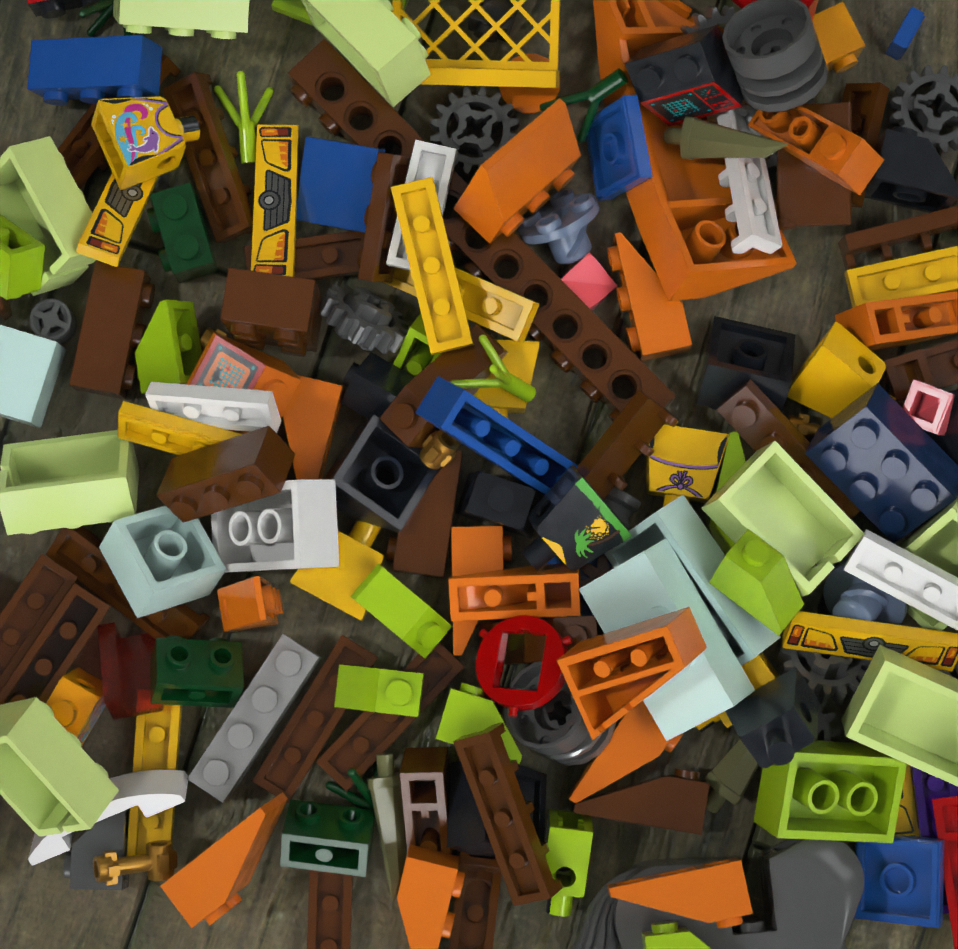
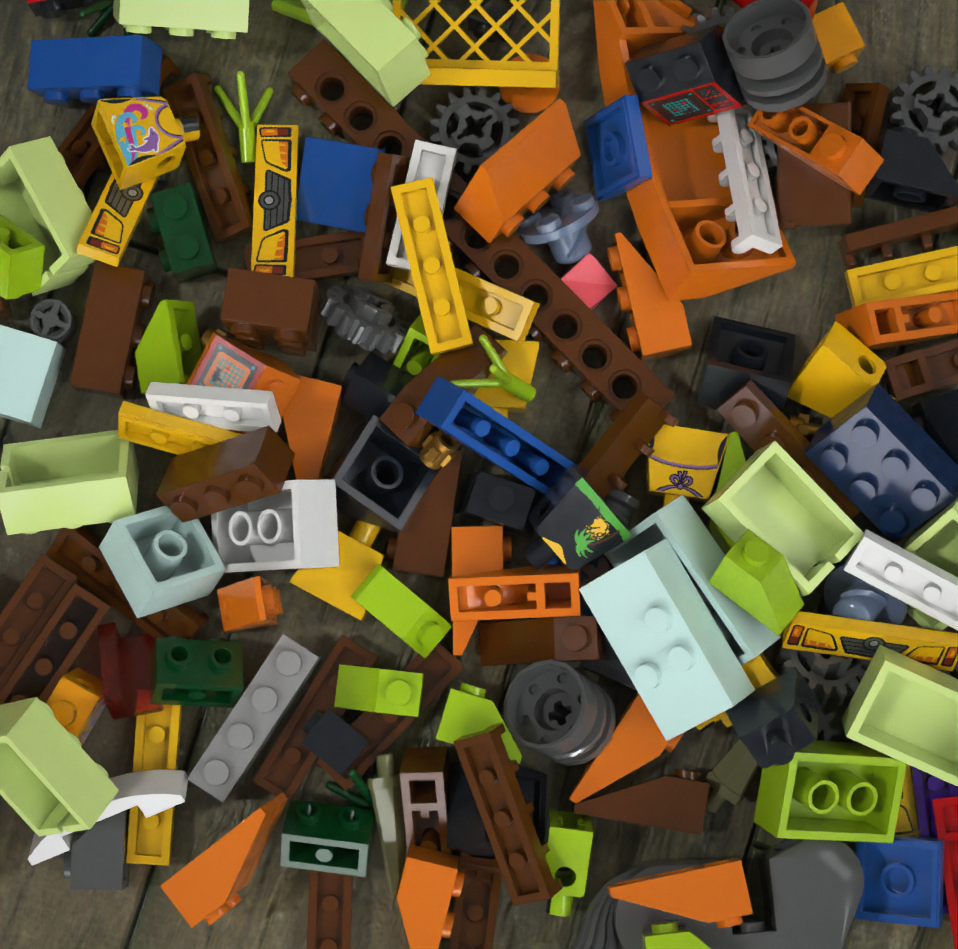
pearl gold bar [93,840,177,886] -> none
red piece [476,615,573,718] -> none
dark green plant [540,68,628,143] -> none
orange wedge [557,607,707,740] -> none
olive bar [664,116,788,160] -> none
blue tile [885,7,925,60] -> none
coral slope [903,379,955,436] -> none
none -> black brick [301,708,371,775]

